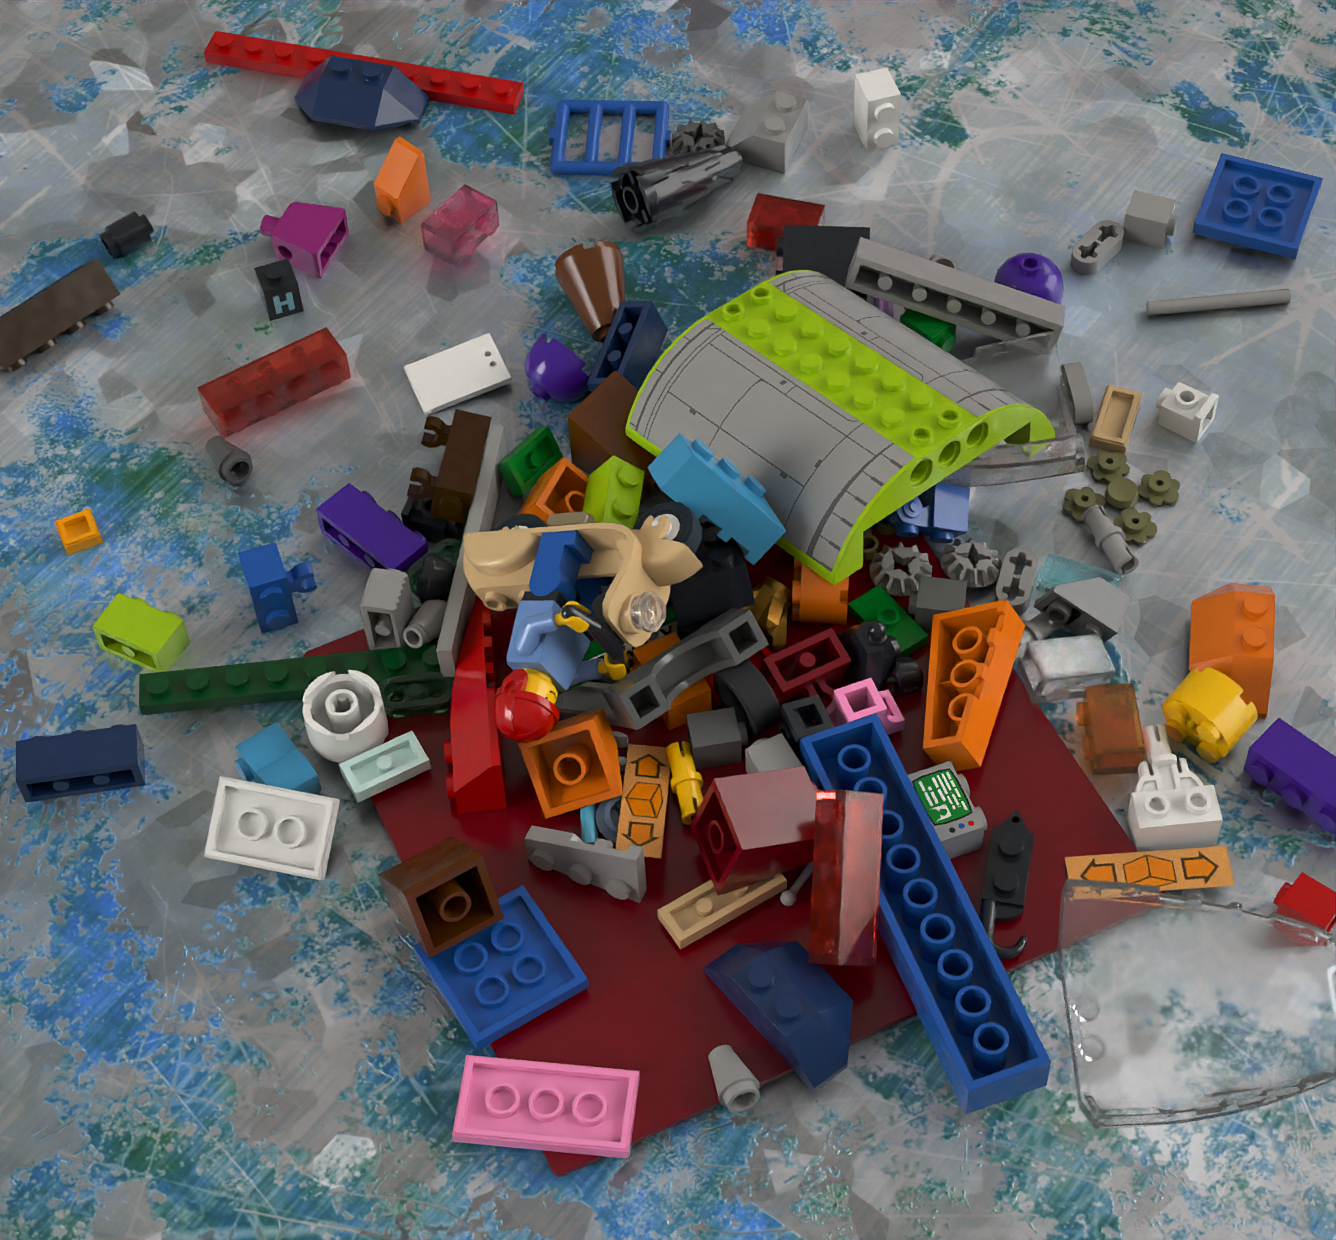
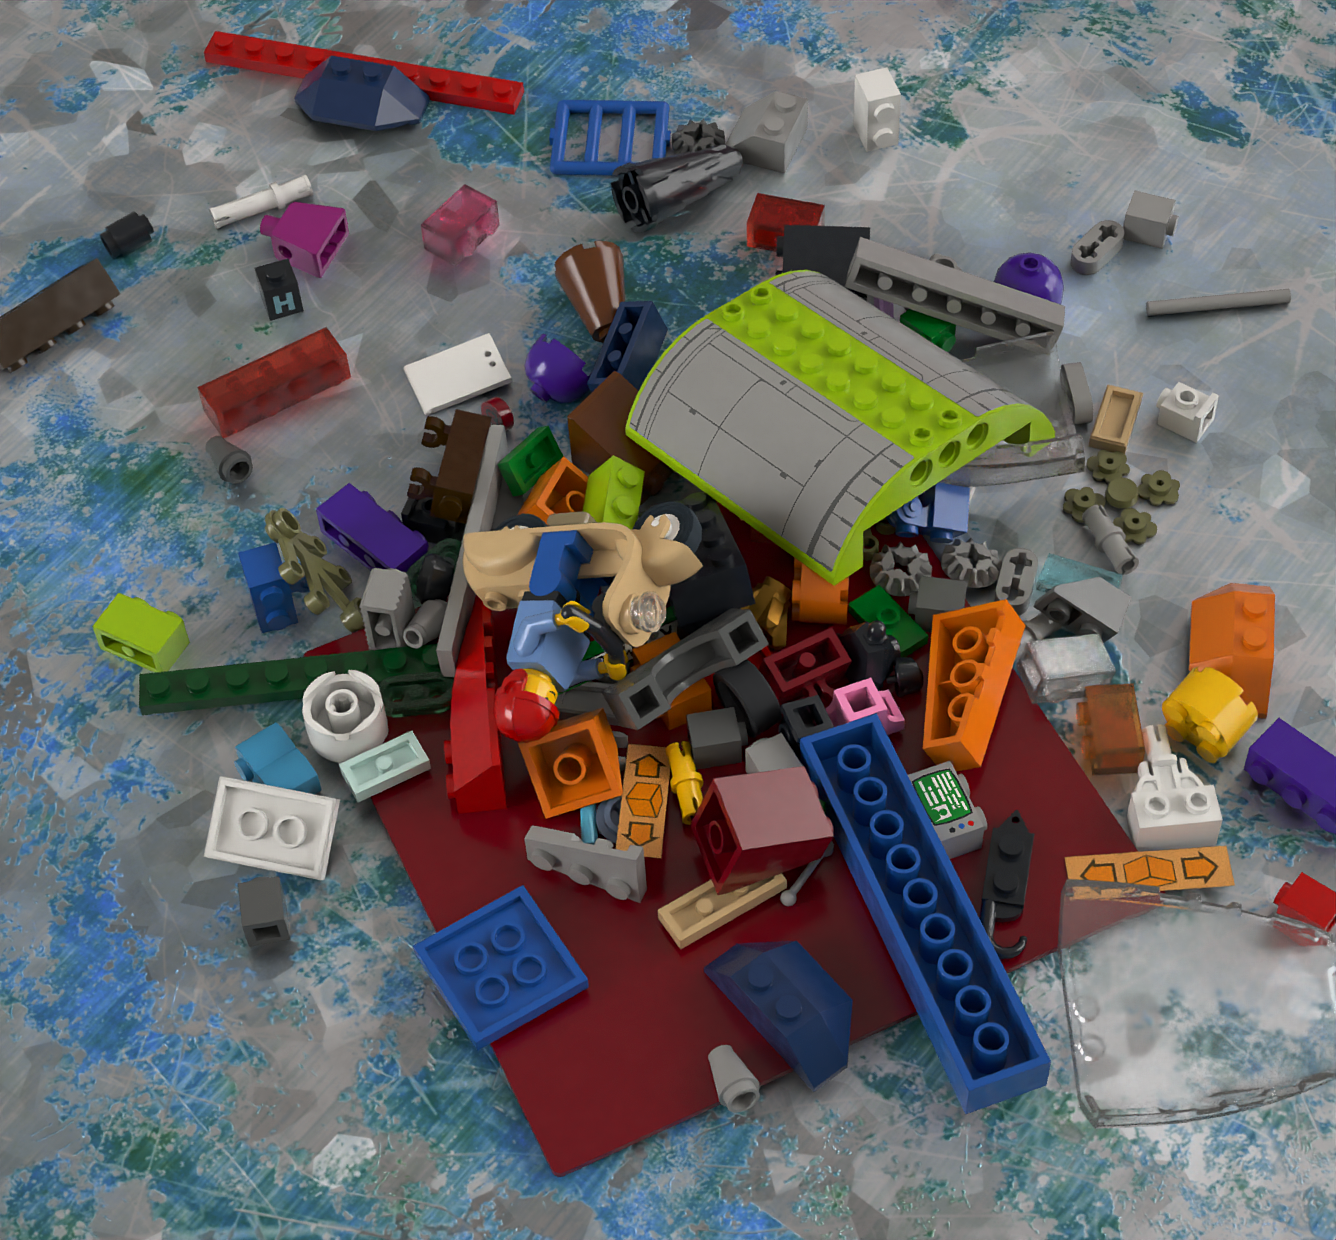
dark blue brick [16,724,146,803] -> none
light orange tile [54,508,103,555] -> none
orange slope [374,136,431,224] -> none
reddish brown slope [378,836,504,958] -> none
bright pink tile [452,1055,640,1159] -> none
dark azure wedge [647,433,786,565] -> none
clear red brick [809,790,883,967] -> none
blue plate [1192,153,1323,259] -> none
none -> white pin [209,174,313,229]
none -> dark grey brick [238,876,291,947]
none -> olive plant [265,508,365,633]
none -> dark red tile [481,397,514,432]

